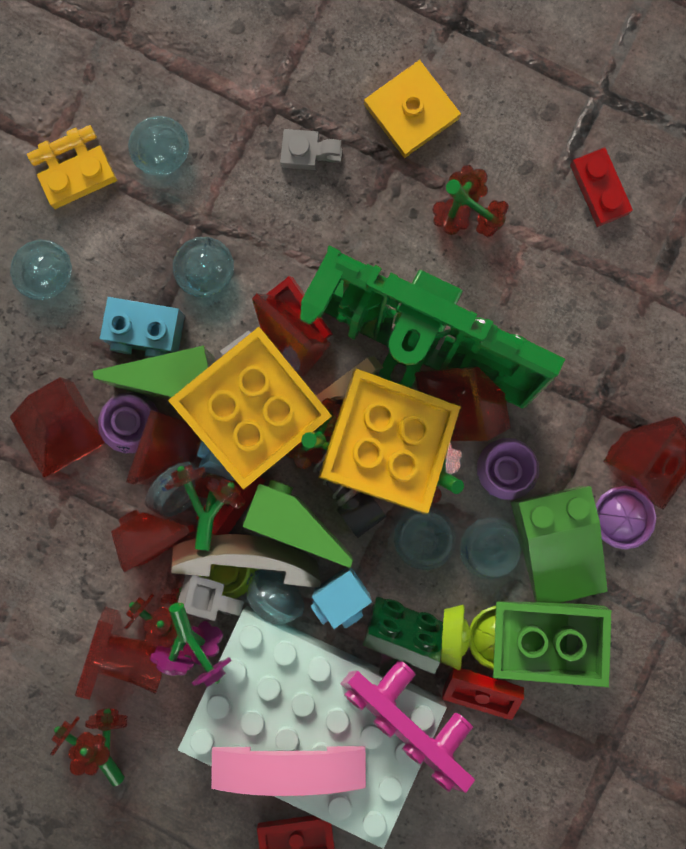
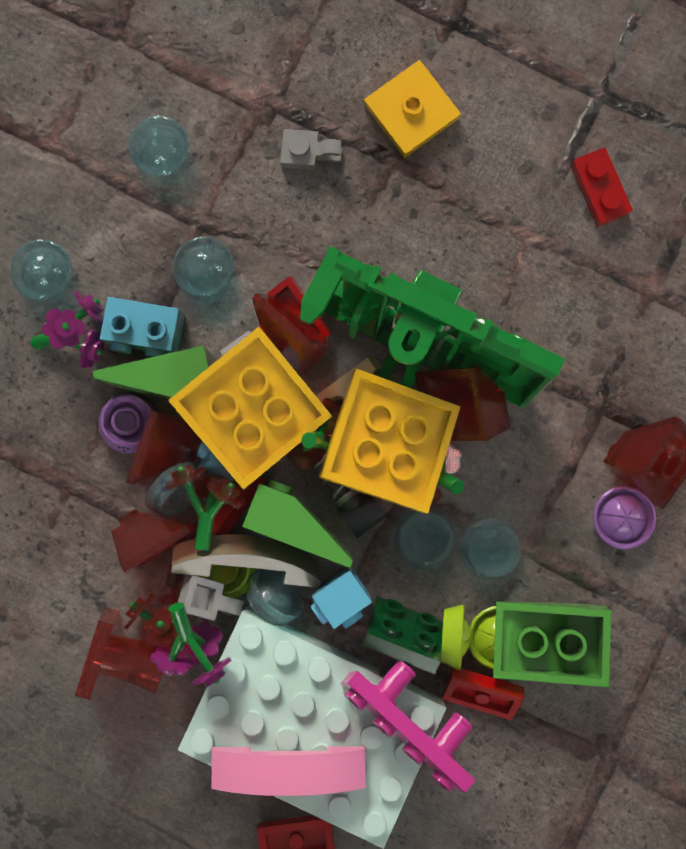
clear red slope [10,377,106,478] -> none
yellow plate [27,125,118,209] -> none
clear red plant [50,708,128,786] -> none
clear red plant [432,165,509,238] -> none
medium lavender hat [477,438,539,500] -> none
bright green slope [511,486,608,603] -> none
none -> magenta plant [30,290,104,368]

